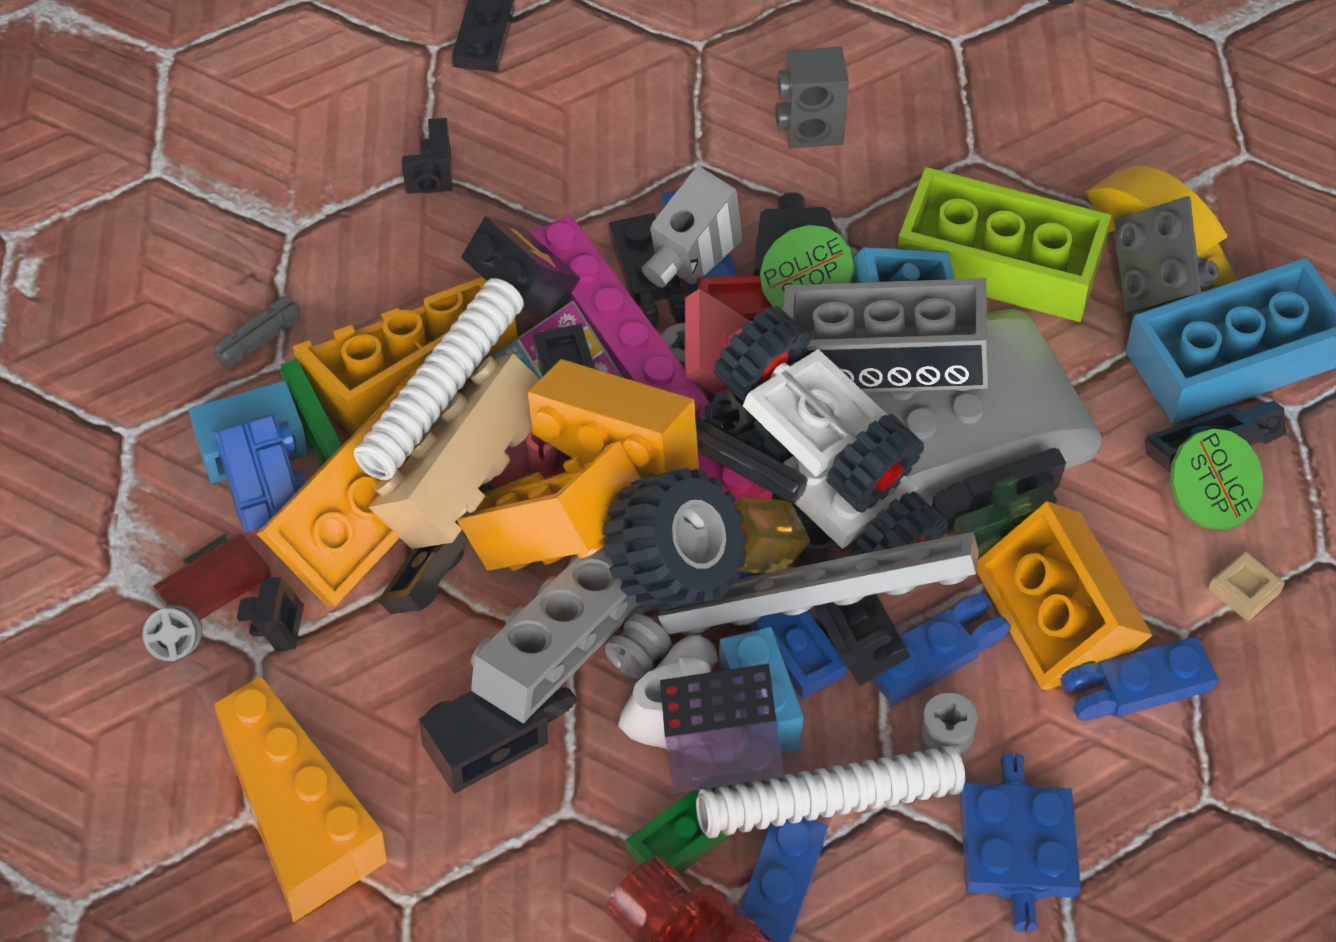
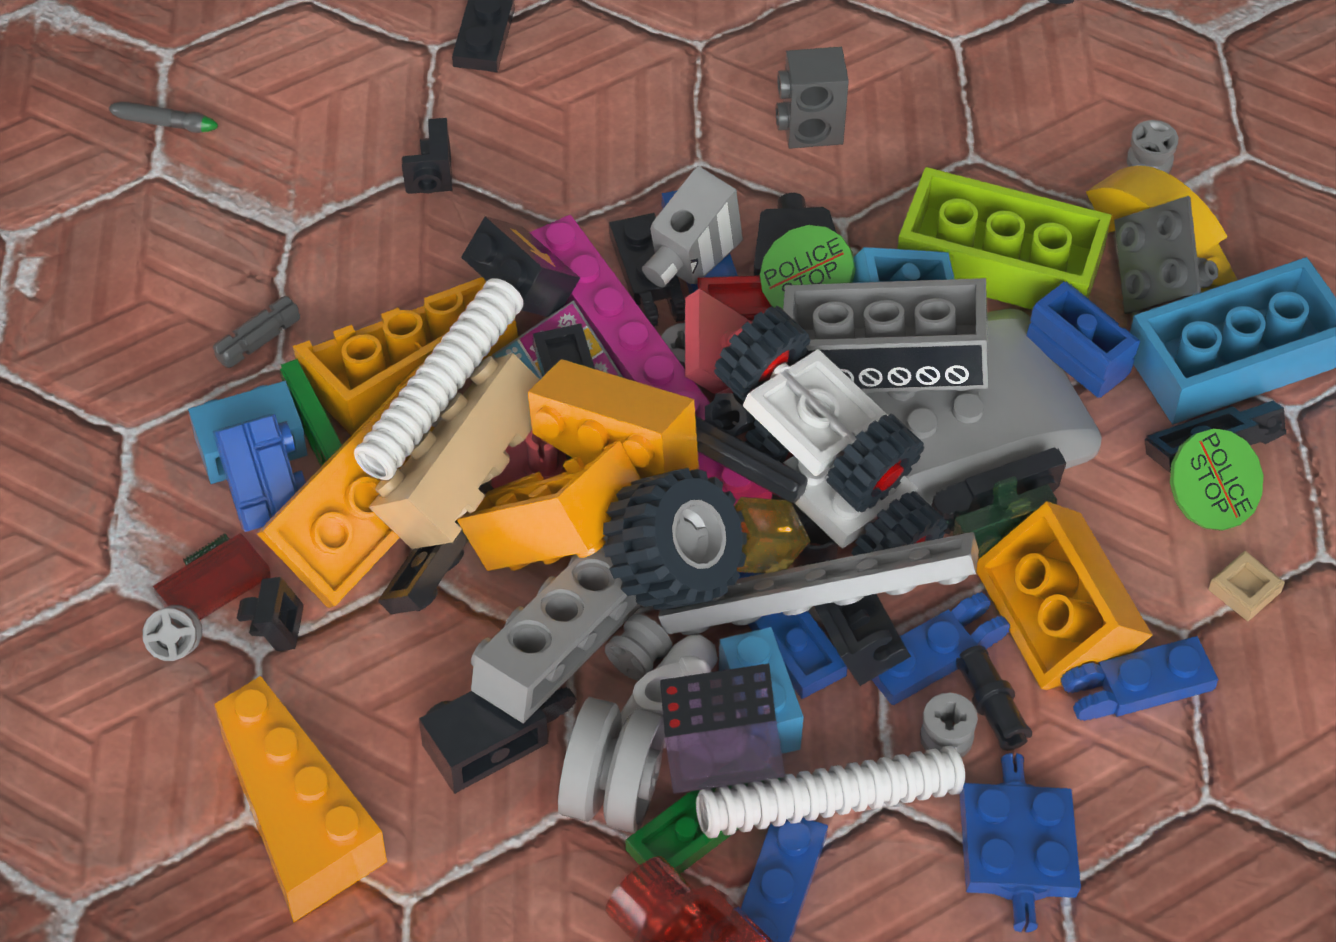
none -> dark grey piece [109,102,218,133]
none -> light grey wheel [558,697,665,833]
none -> black pin [956,645,1032,751]
none -> blue brick [1026,282,1140,398]
none -> light grey wheel [1127,120,1179,173]

